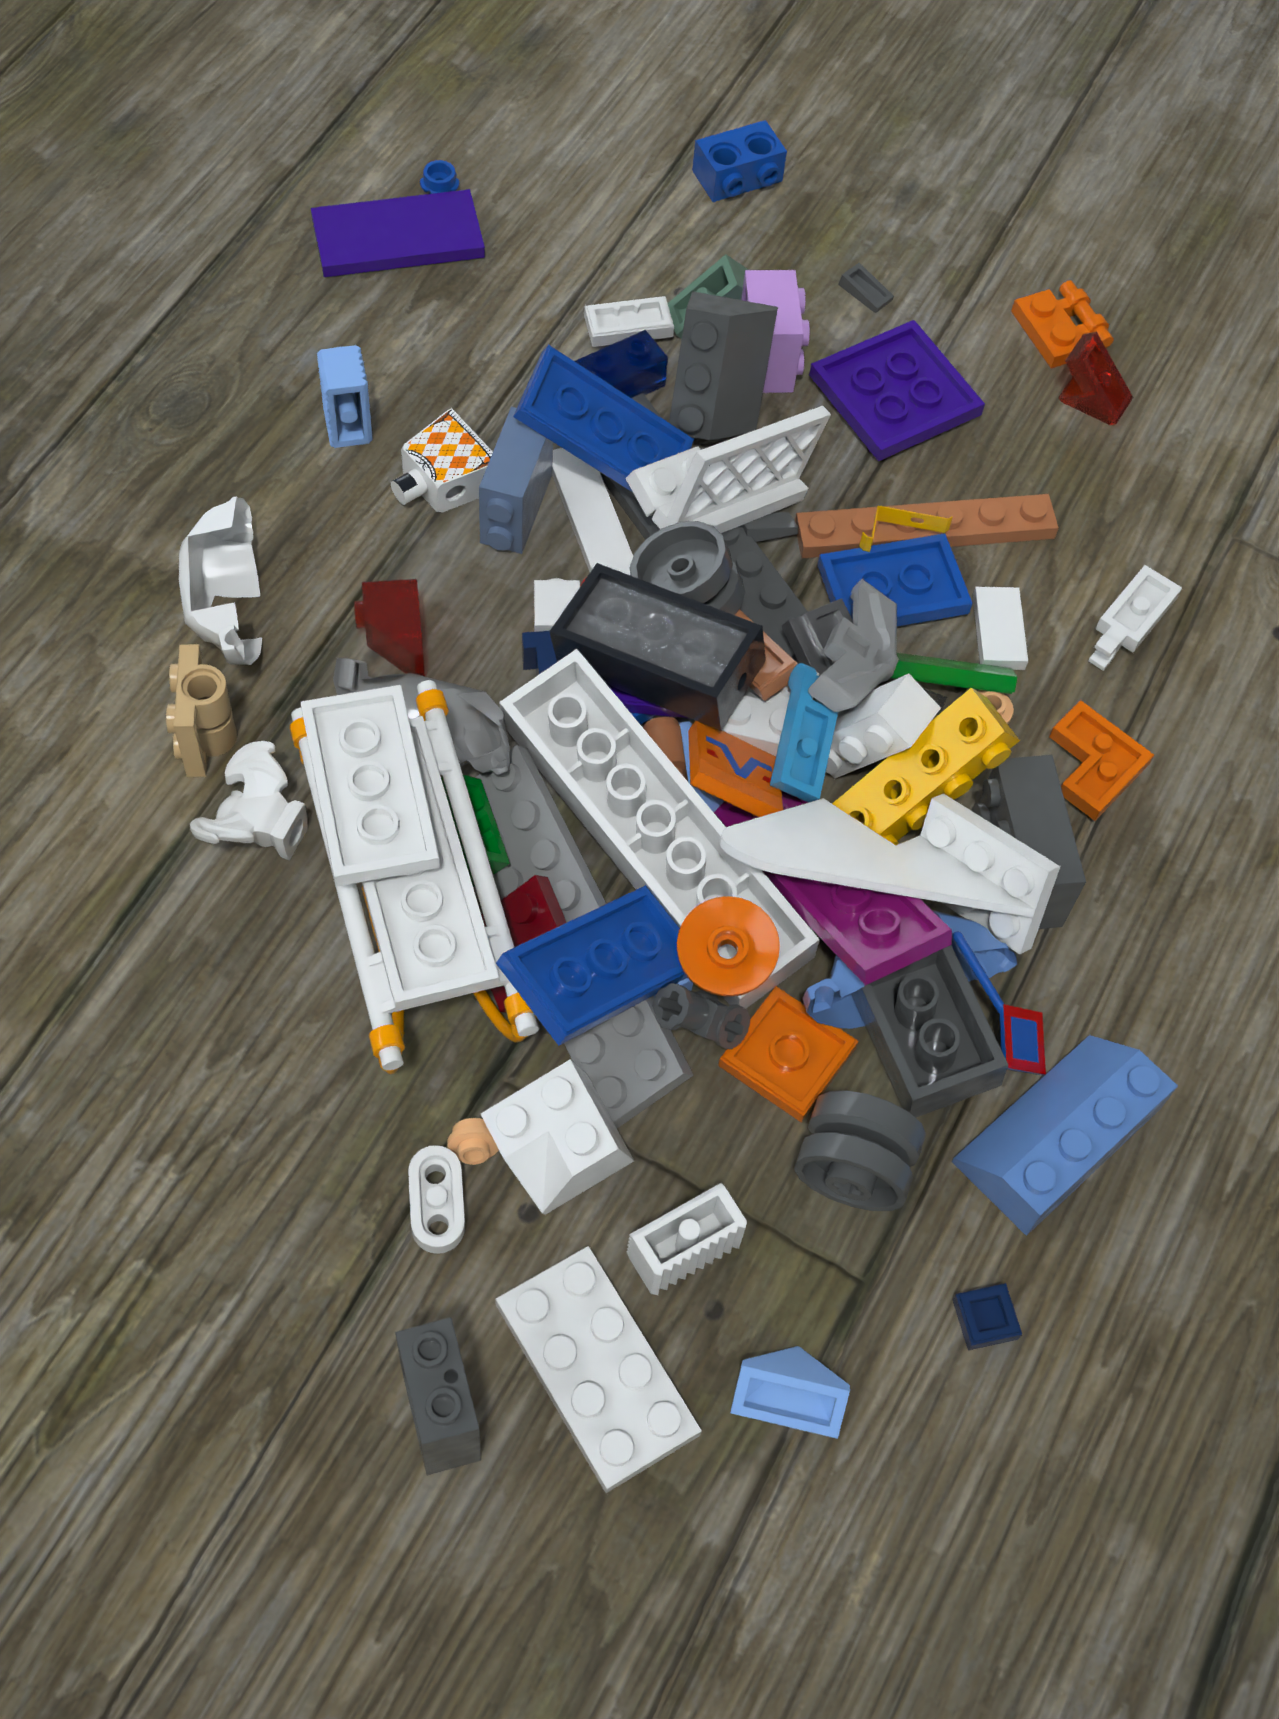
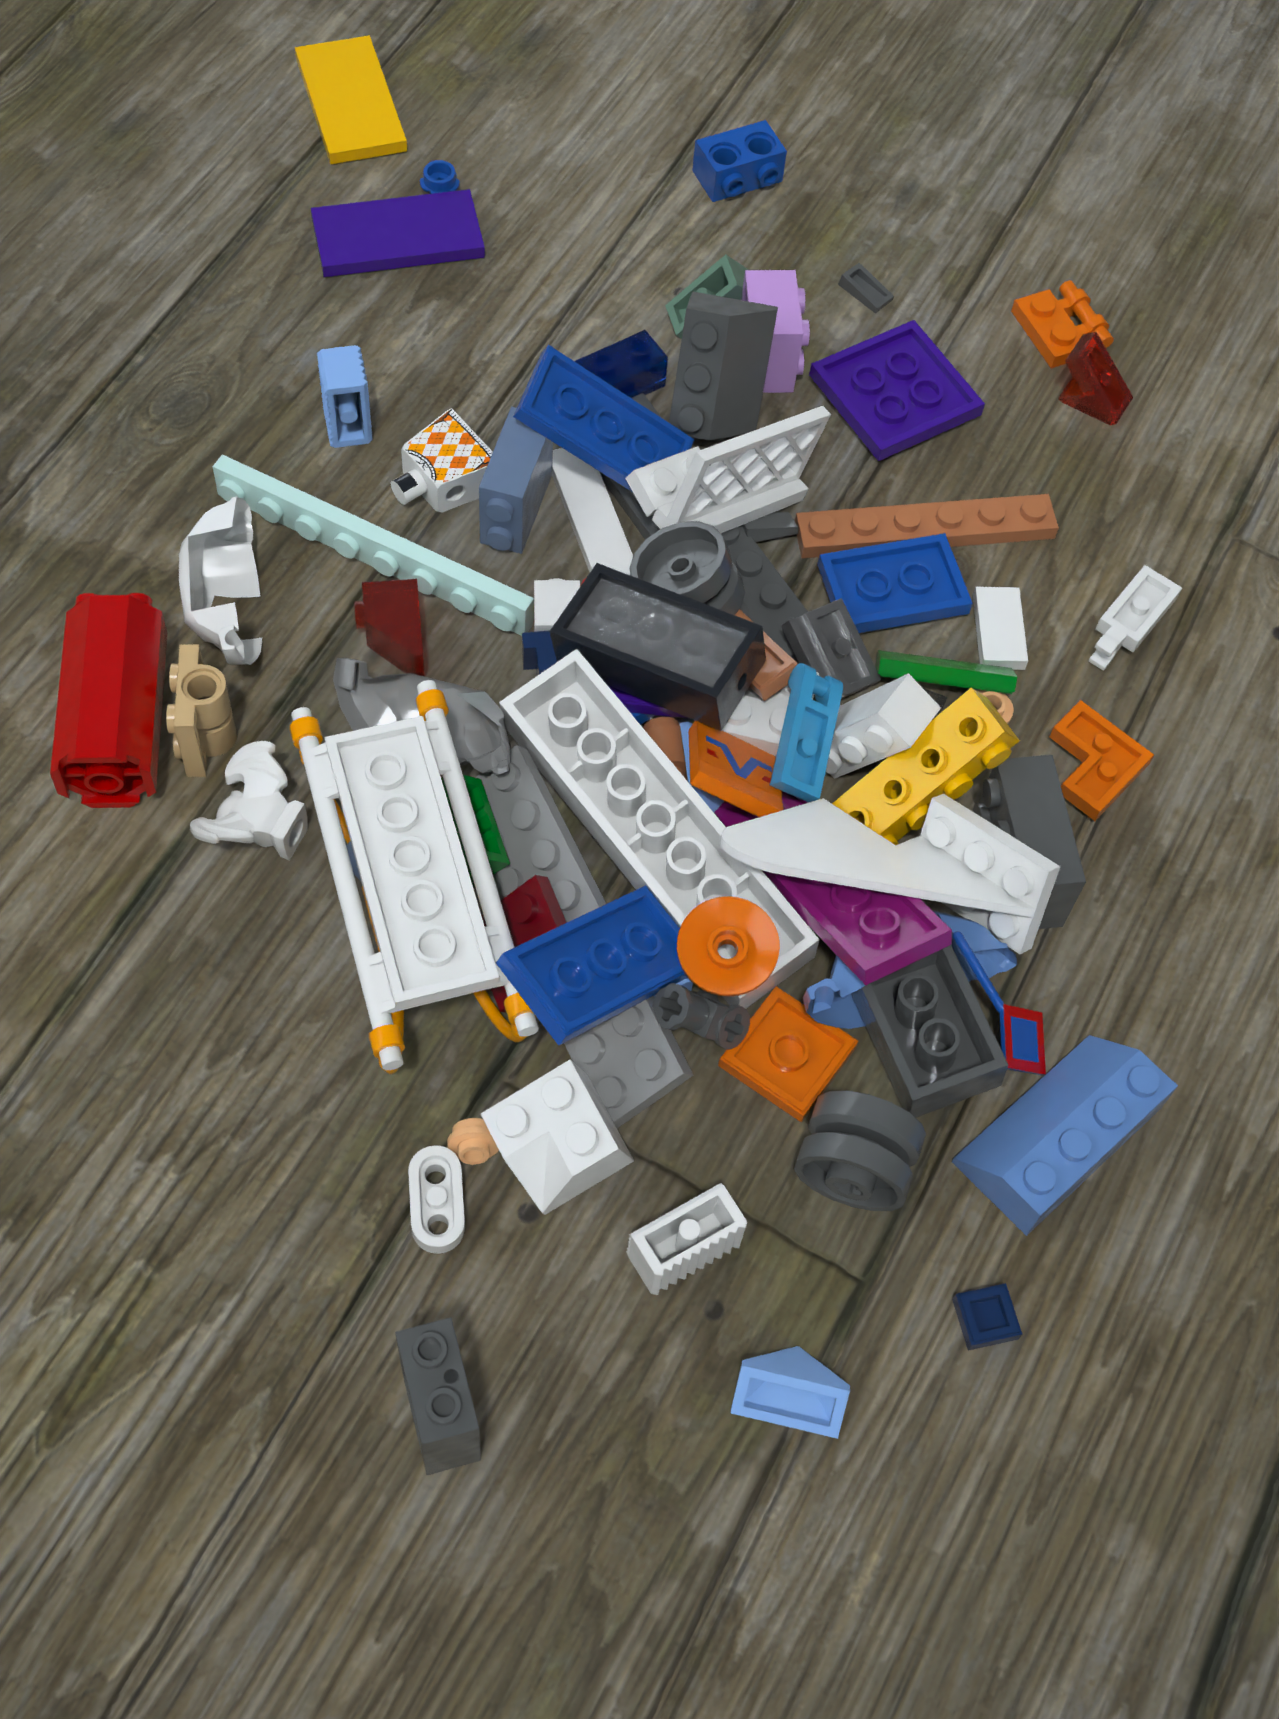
white plate [300,685,440,887] -> none
white plate [496,1246,702,1493] -> none
white plate [584,296,674,347] -> none
light grey plate [808,579,899,712] -> none
yellow piece [859,506,953,552] -> none
none -> red brick [50,593,168,808]
none -> light aqua plate [212,454,534,636]
none -> yellow tile [295,35,407,165]

